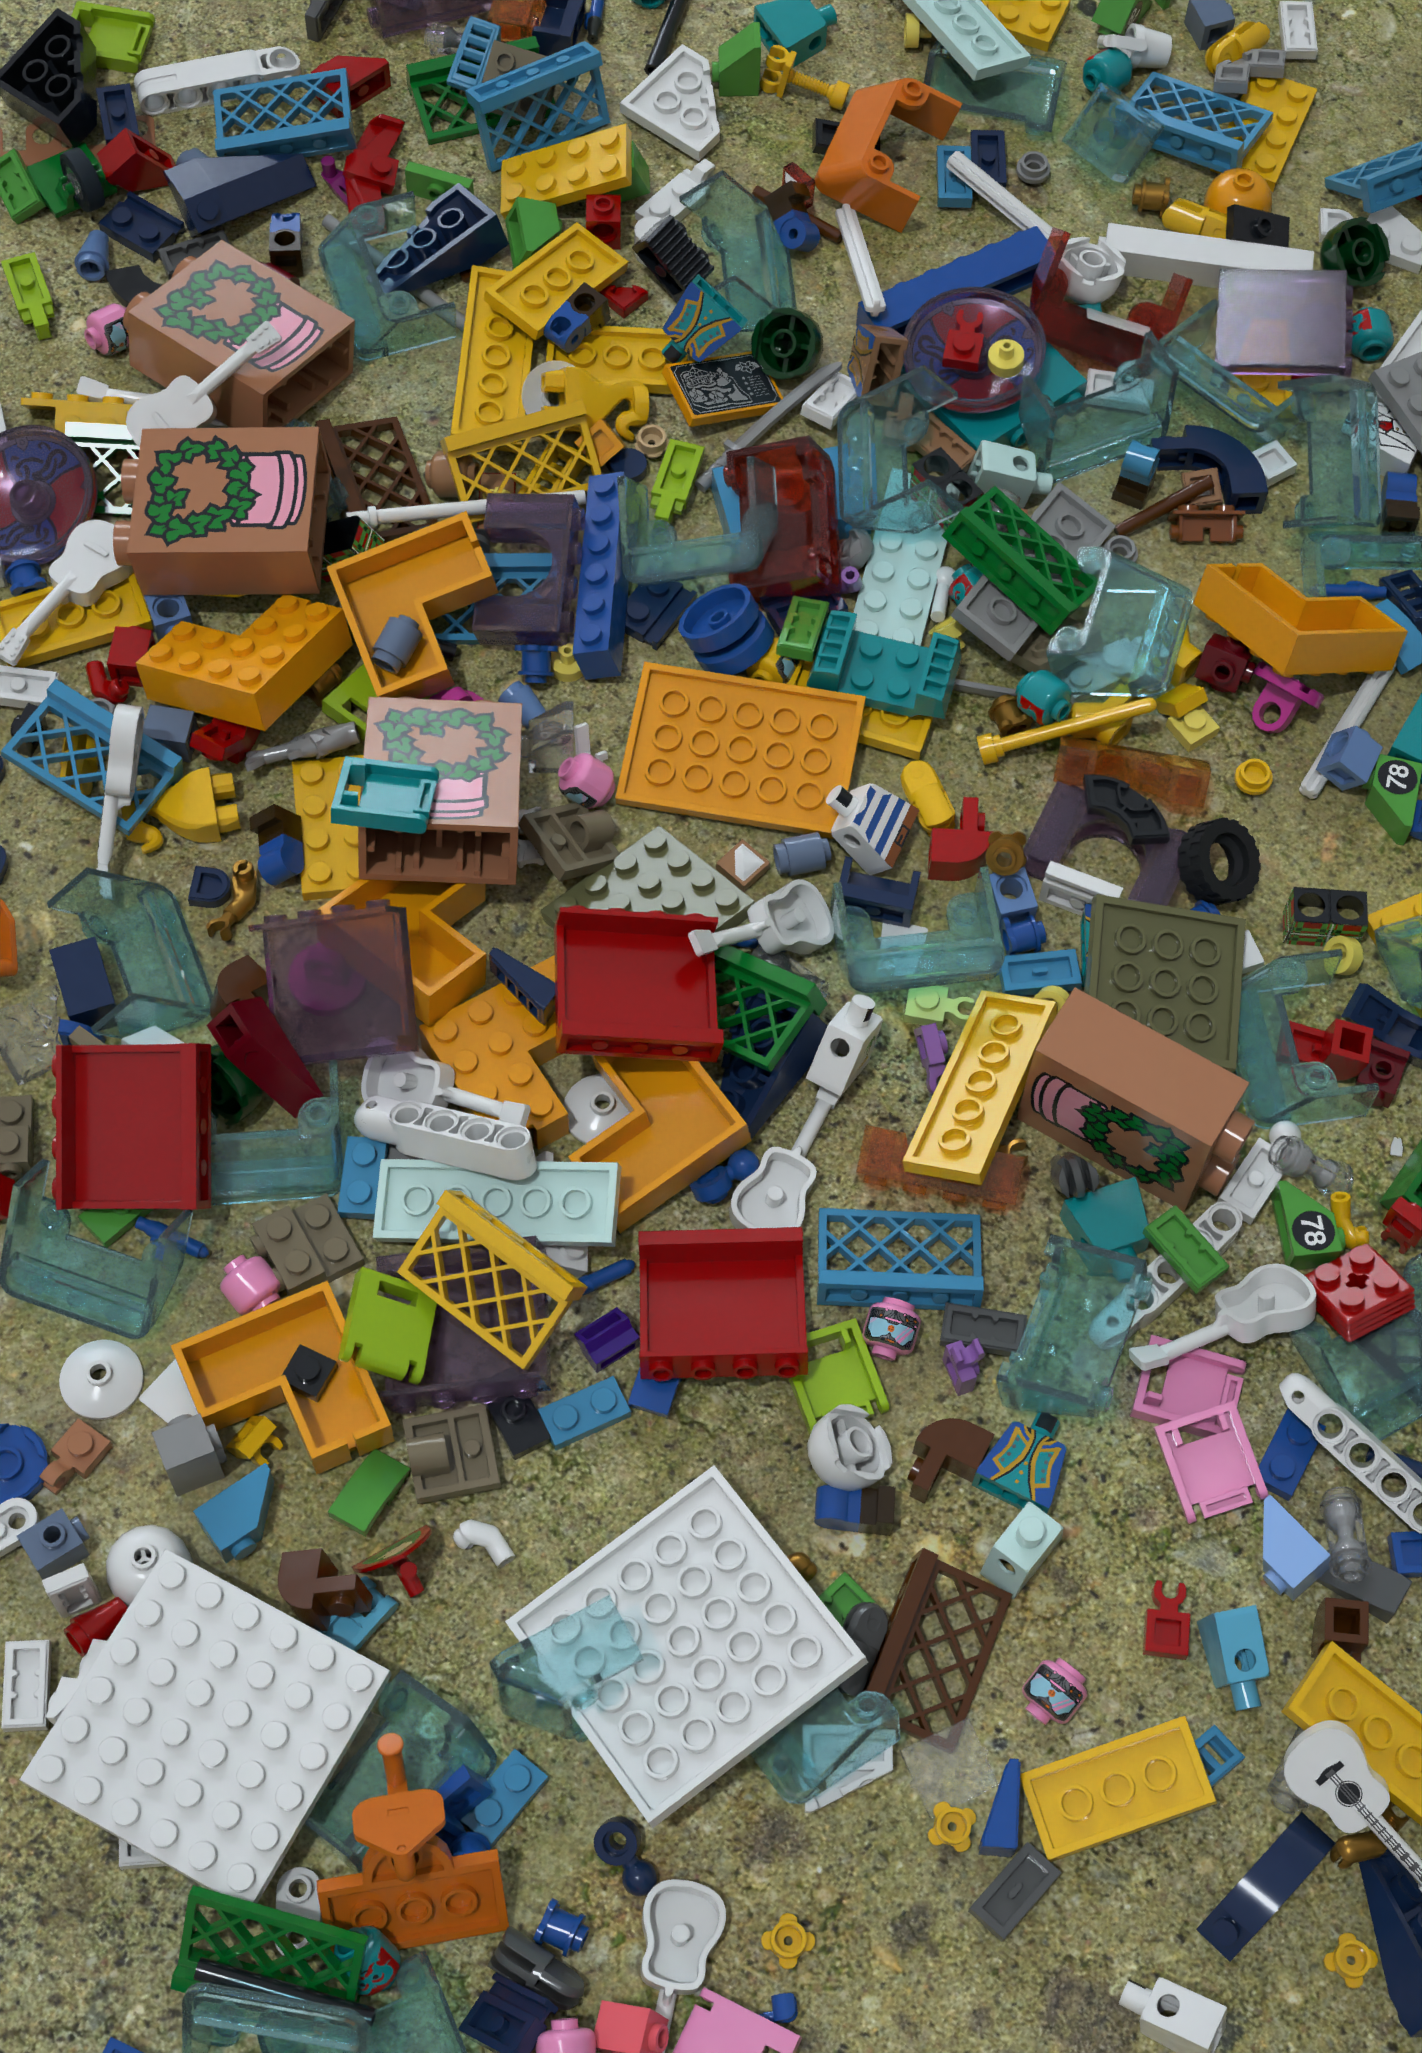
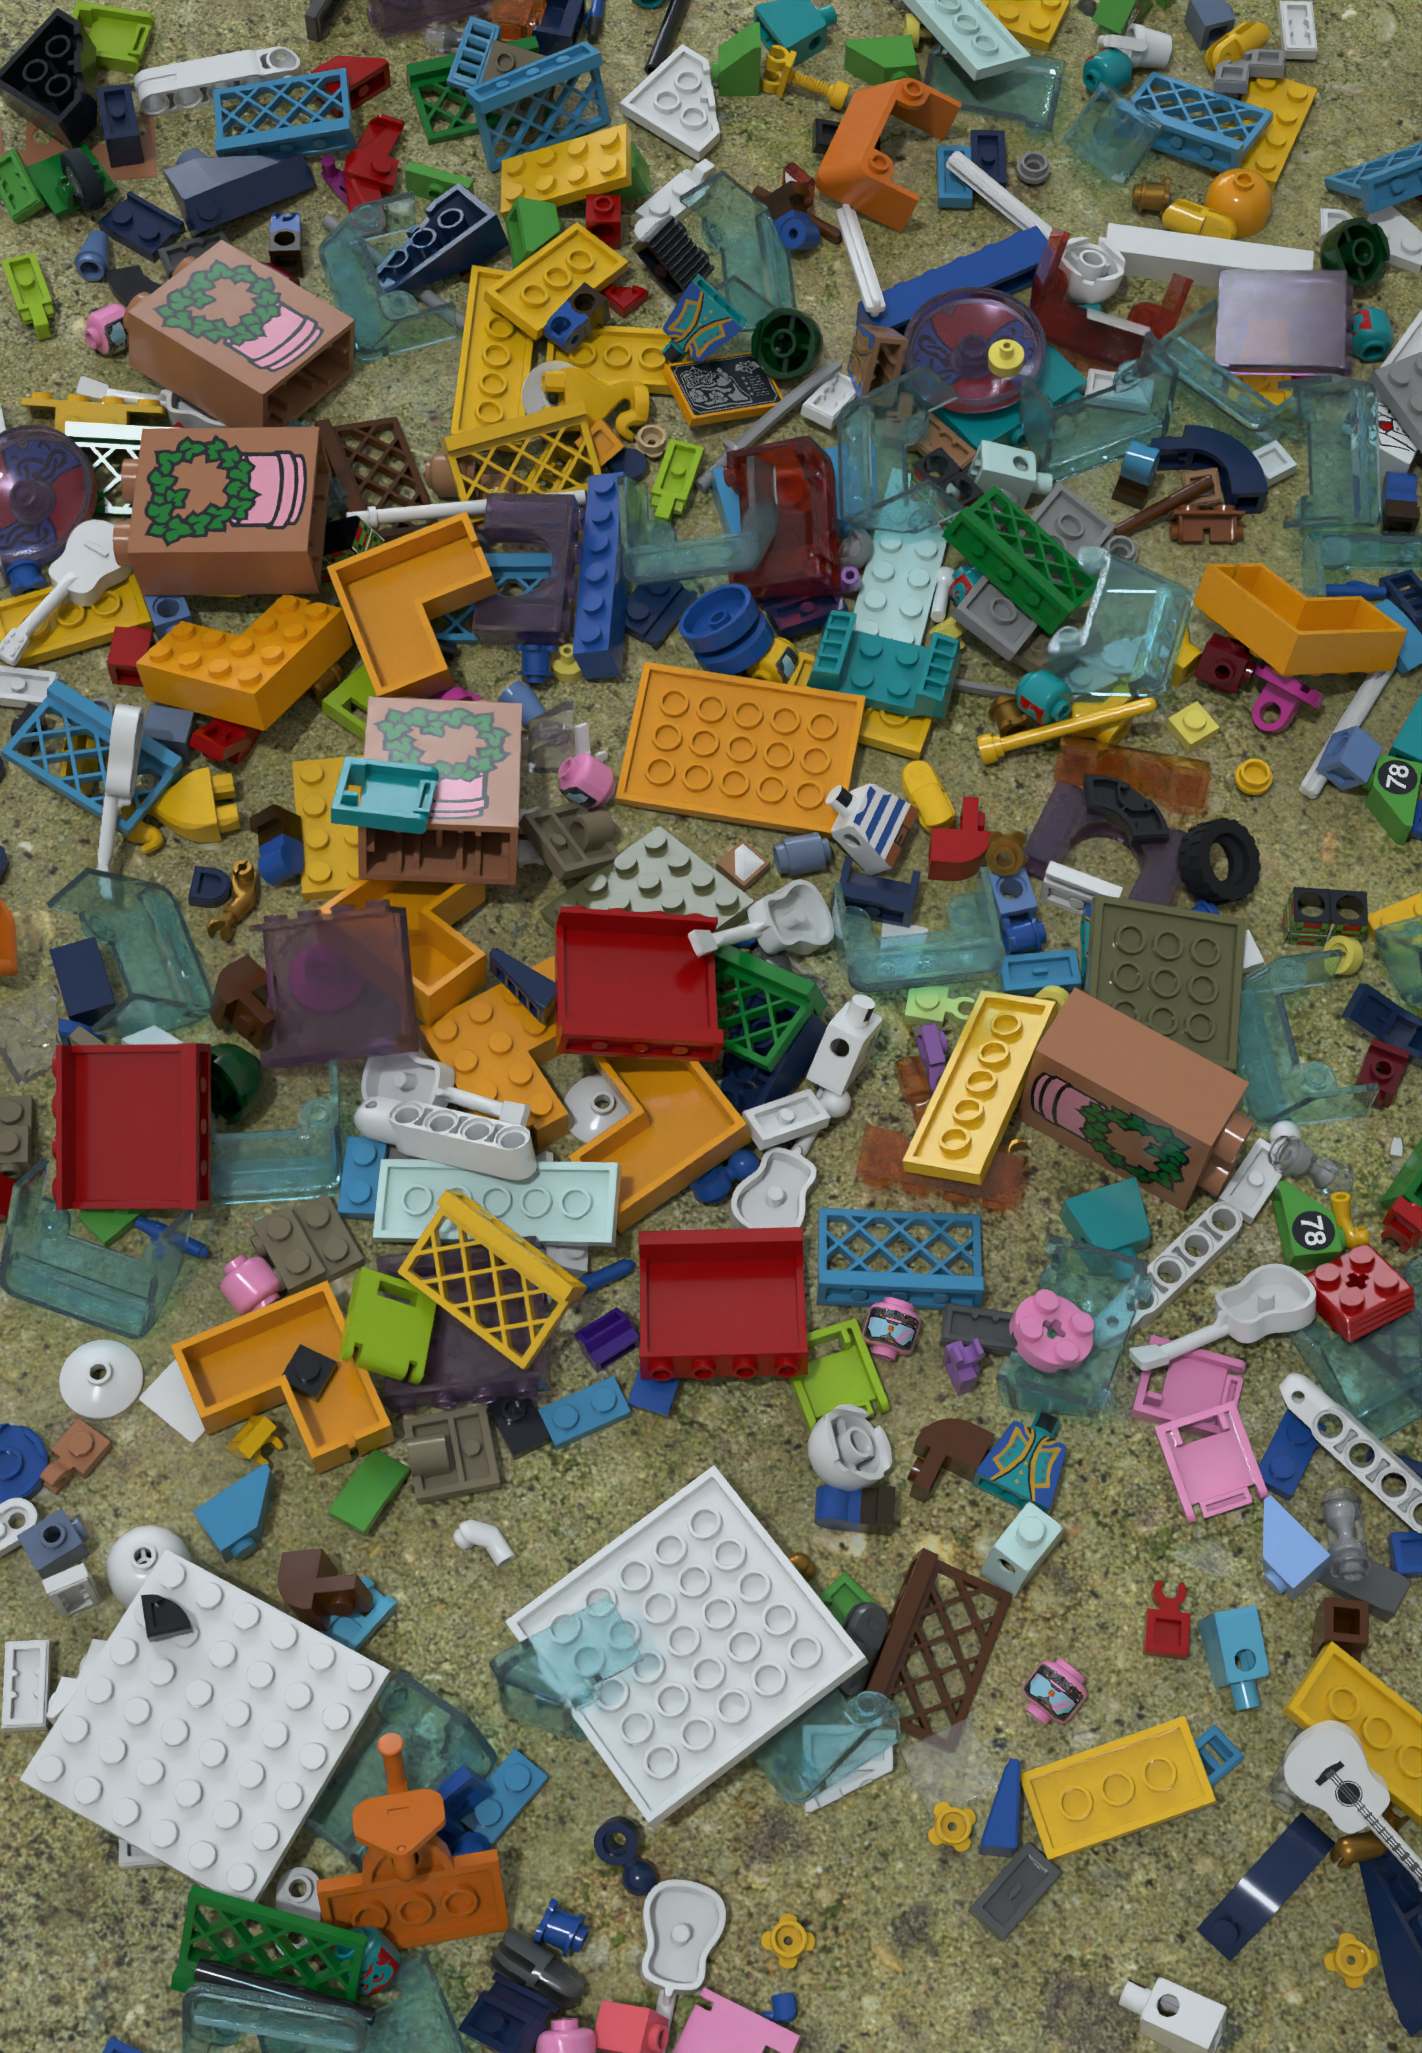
red cone [64,1597,128,1657] -> none
red arm [85,660,130,704] -> none
red slope [97,128,176,192] -> none
white piece [126,321,282,448] -> none
light grey brick [151,1413,228,1497] -> none
dark red slope [206,996,324,1118] -> none
light grey animal [245,721,361,772] -> none
red shield [352,1525,432,1598] -> none
sand blue brick [371,615,423,674] -> none
bright green plate [776,596,829,662] -> none
red plate [942,309,984,372] -> none
dark grey arm [1050,1152,1099,1198] -> none
bright green plate [1143,1205,1230,1294] -> none
yellow tile [1155,683,1208,718] -> none
black plate [1226,204,1290,248] -> none
red brick [1277,1018,1374,1081] -> none
none -> black tile [141,1594,193,1642]
none -> white plate [741,1088,851,1151]
none -> bright green slope [844,35,918,86]
none -> clear orange bar [893,1056,930,1128]
none -> bright pink plate [1009,1289,1095,1373]

